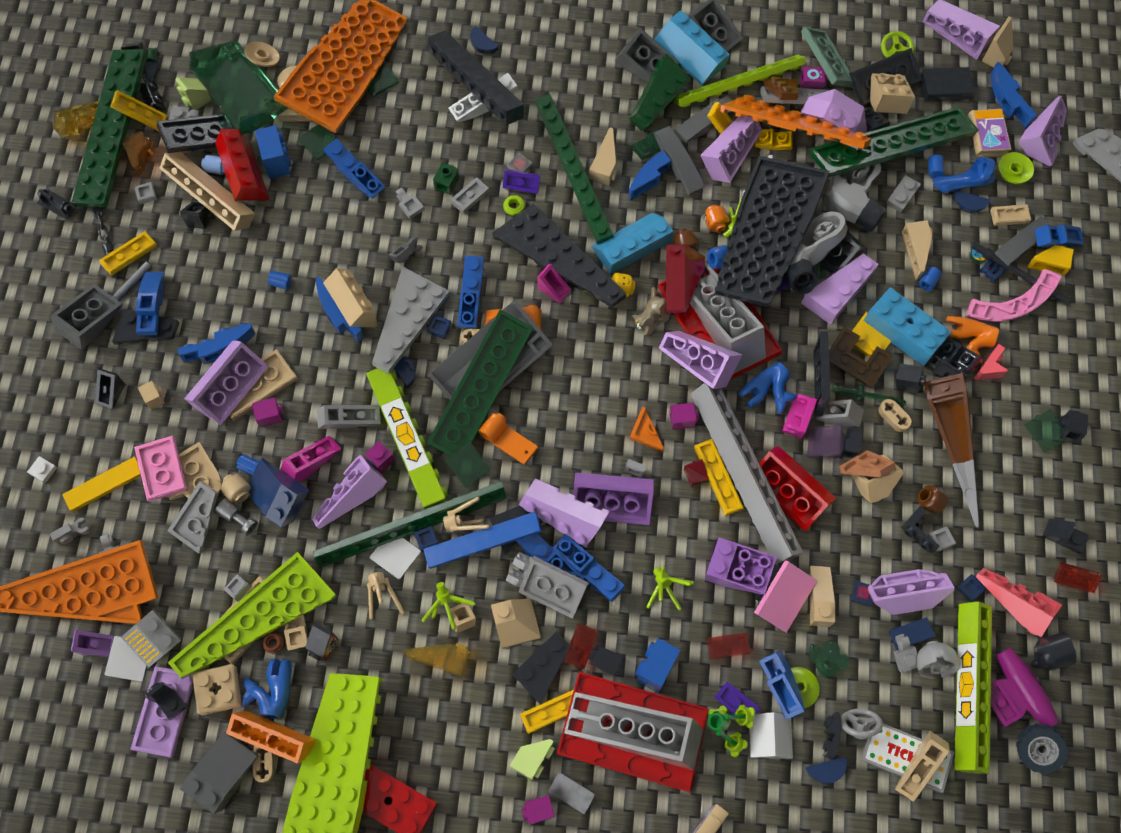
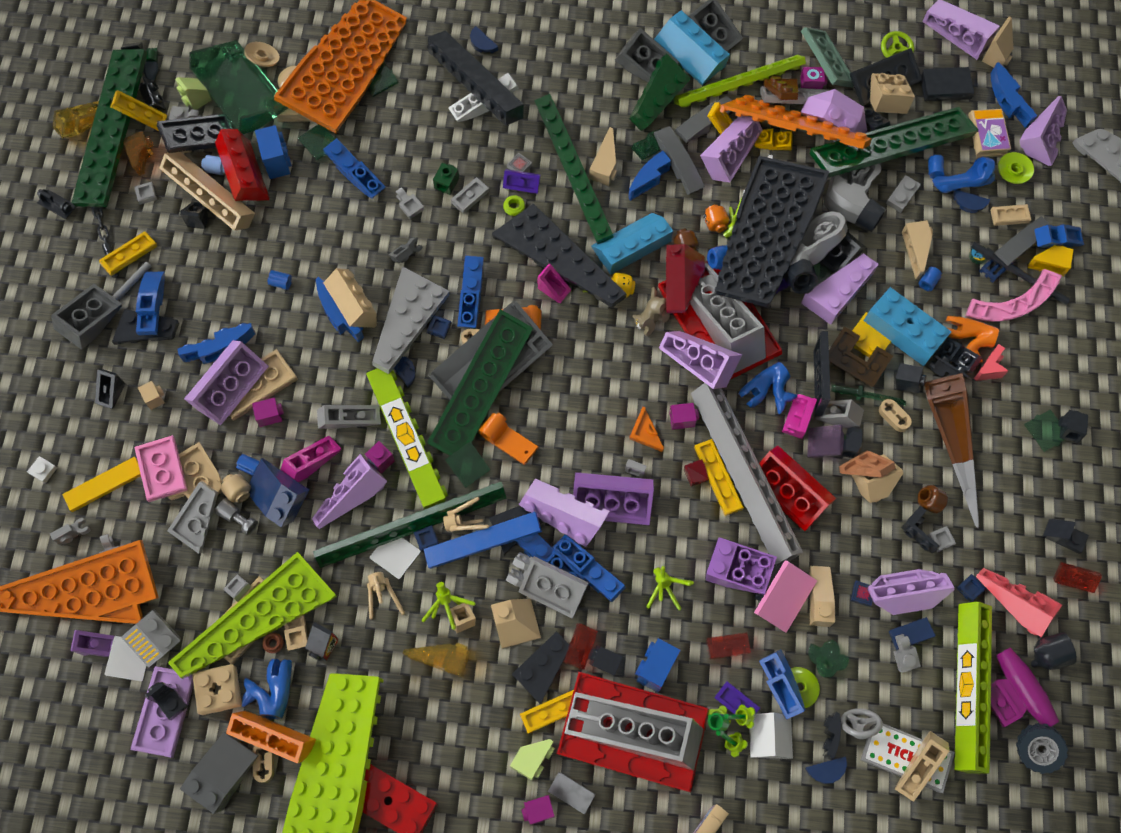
light grey cylinder [916,641,960,679] -> none

